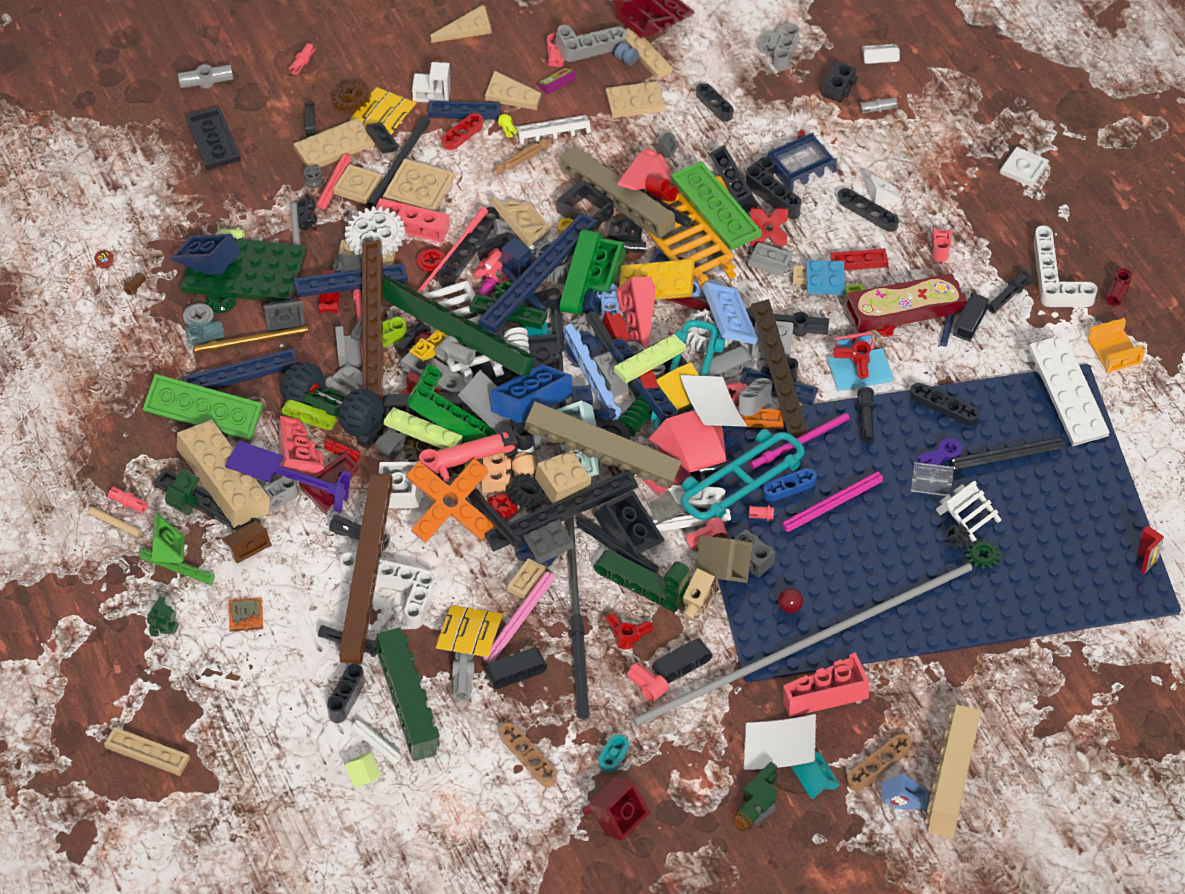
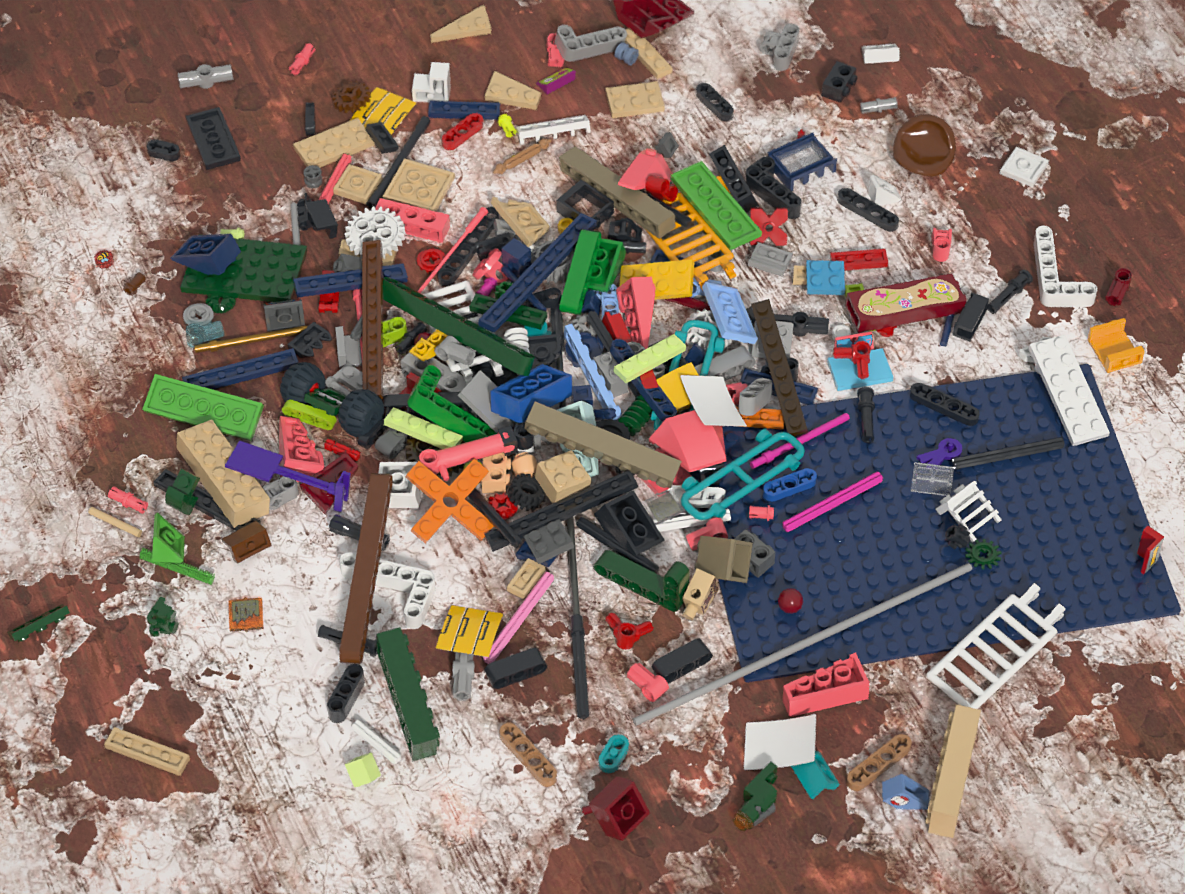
none -> dark green plate [7,604,70,642]
none -> black beam [147,140,180,162]
none -> black plate [288,322,332,358]
none -> black panel [305,199,338,239]
none -> dark blue tile [684,344,706,367]
none -> white tile [832,325,851,341]
none -> reddish brown piece [893,114,956,176]
none -> white bar [926,583,1066,709]

